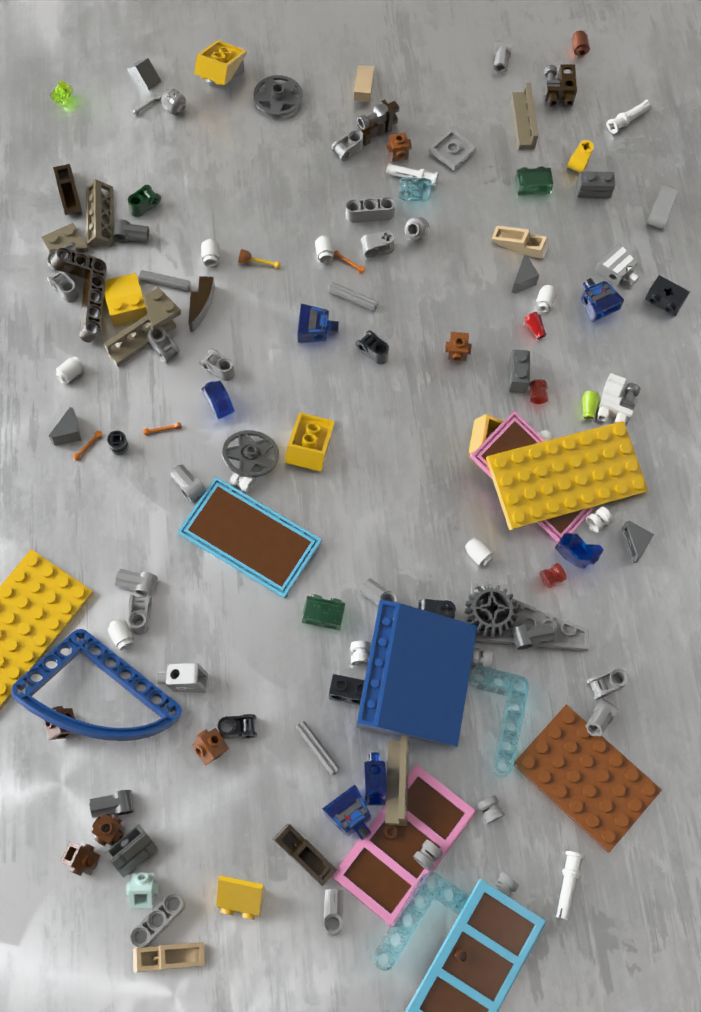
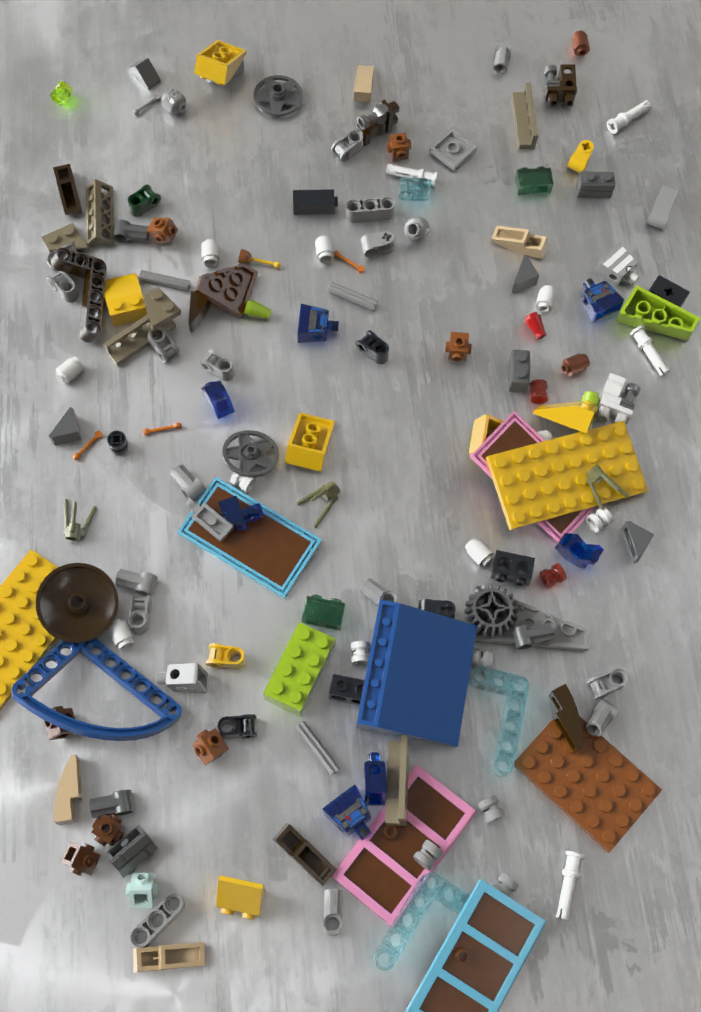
none -> dark brown dish [35,563,119,644]
none -> tan slope [54,754,82,825]
none -> olive plant [64,499,96,541]
none -> dark orange brick [147,217,179,243]
none -> light grey plate [185,498,234,542]
none -> reddish brown plate [194,263,258,318]
none -> yellow piece [206,643,246,670]
none -> clear blue brick [218,496,264,530]
none -> lime cone [244,300,272,320]
none -> lime brick [263,622,335,717]
none -> black brick [293,189,338,215]
none -> olive plant [297,481,340,528]
none -> black brick [490,550,535,587]
none -> yellow slope [533,400,598,433]
none -> dark brown slope [548,683,582,754]
none -> copper brick [561,353,590,376]
none -> olive plant [585,464,628,510]
none -> lime wedge [616,285,701,341]
none -> white pin [630,325,671,377]

